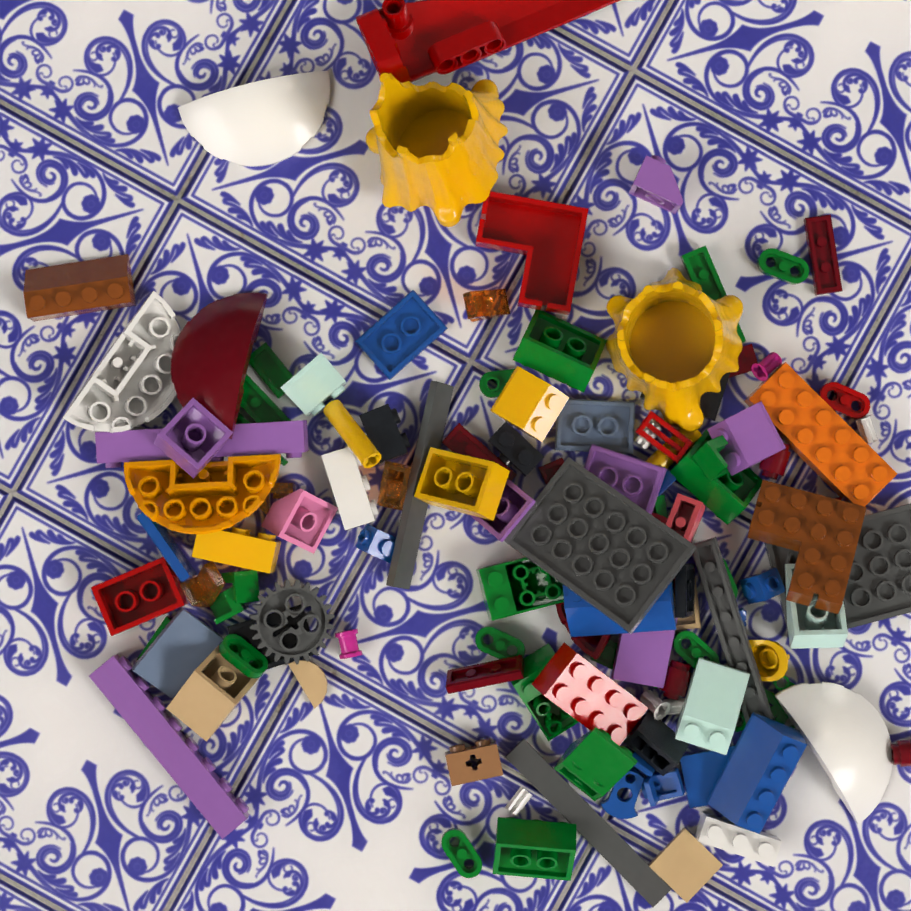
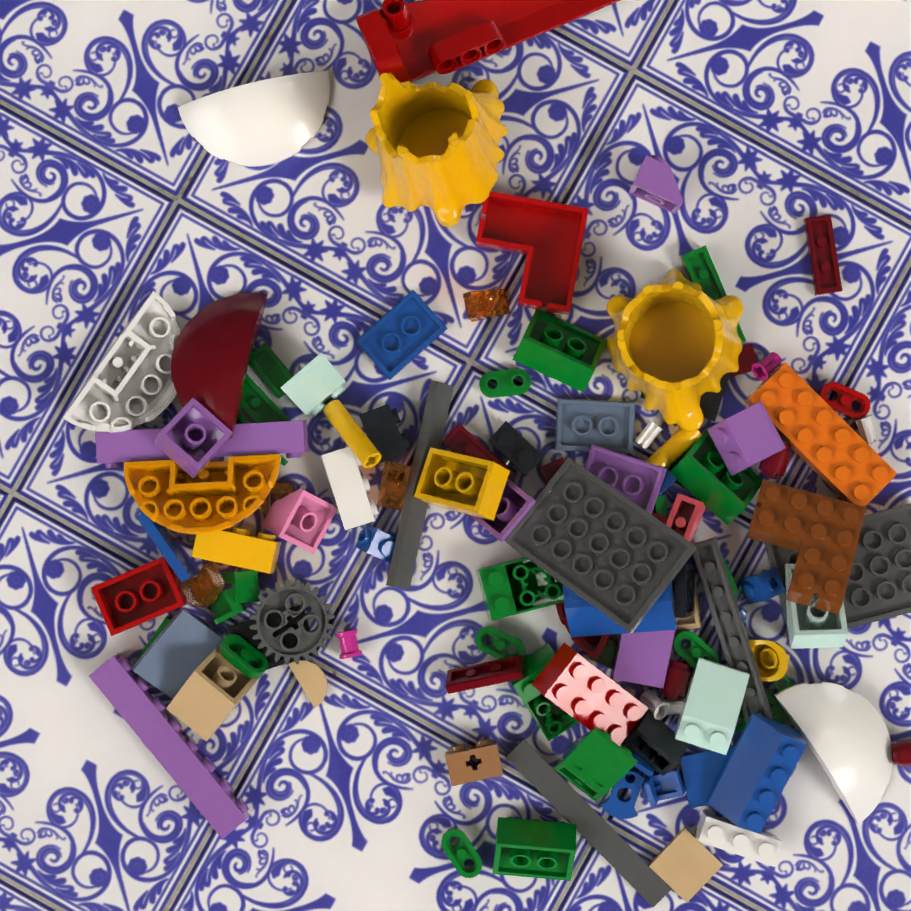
dark orange slope [23,254,136,322] -> none
yellow slope [490,366,569,442] -> none
white piece [505,786,533,816] -> none
red tile [635,411,693,463] -> none
green panel [692,435,728,482] -> none
green plate [757,248,809,285] -> none

